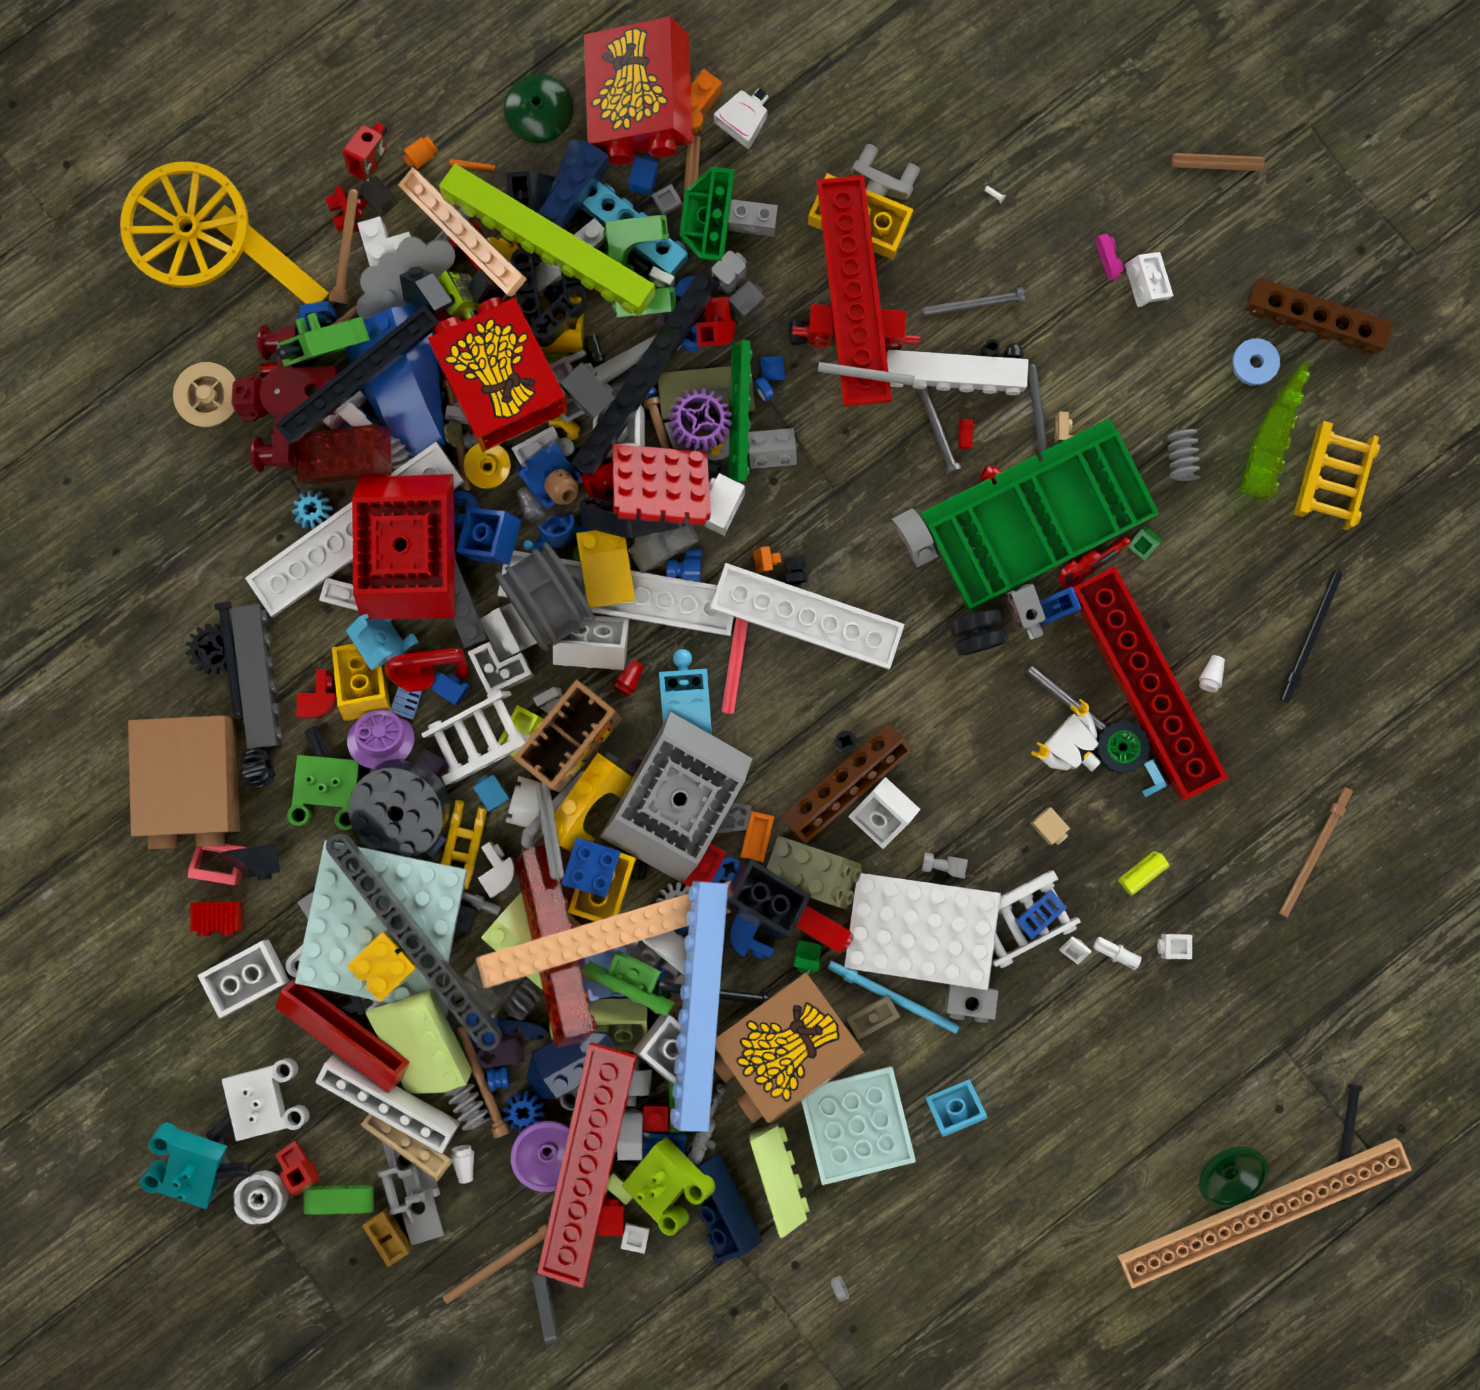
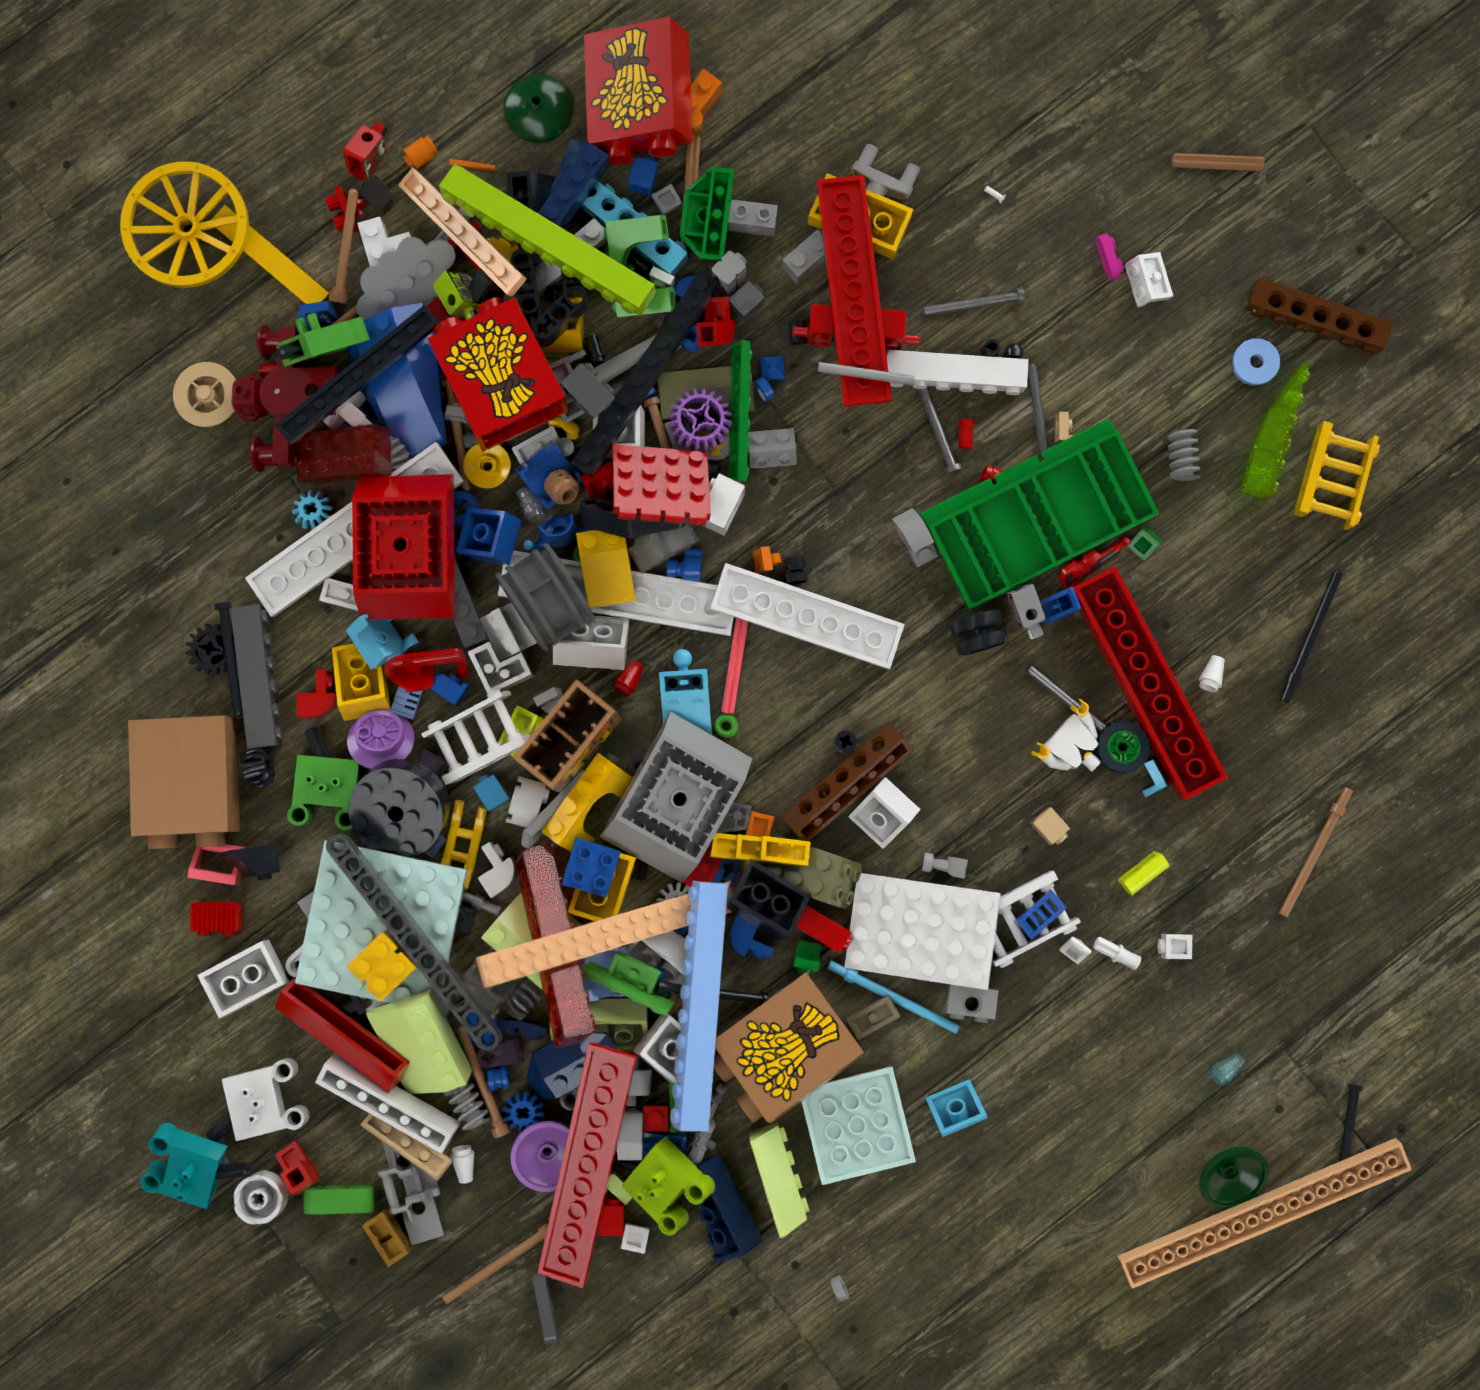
black slope [399,266,453,315] -> none
olive plant [444,420,463,447] -> none
light grey axle [536,783,564,879] -> none
white torso [714,88,769,149] -> none
none -> yellow slope [710,833,811,866]
none -> bright green plate [715,714,738,738]
none -> light grey brick [782,229,826,285]
none -> clear light blue cone [1209,1053,1246,1087]

